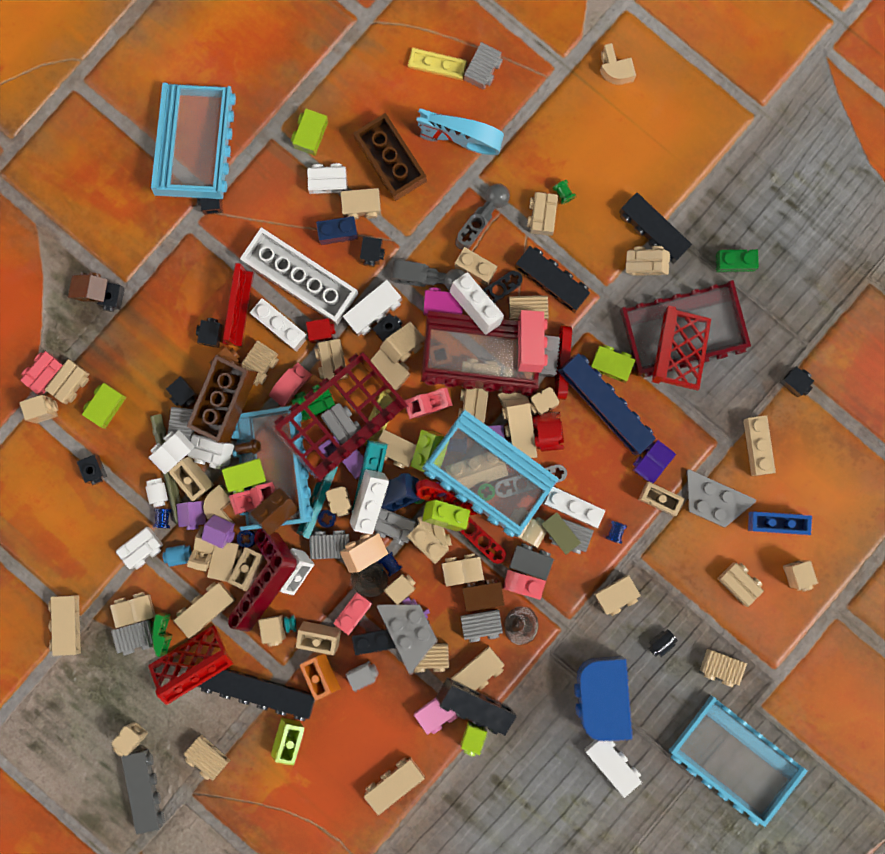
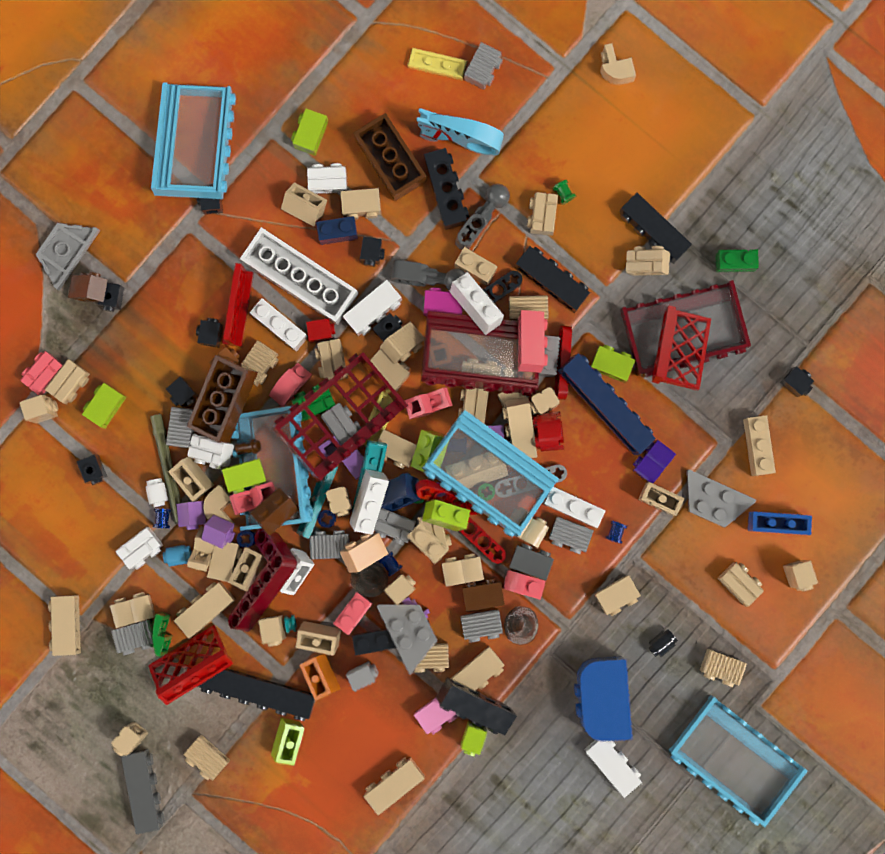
white brick [148,430,195,474] -> none
olive tile [541,512,581,555] -> none
none -> light grey wing [36,223,100,290]
none -> tan brick [281,182,327,226]
none -> black brick [424,148,469,230]

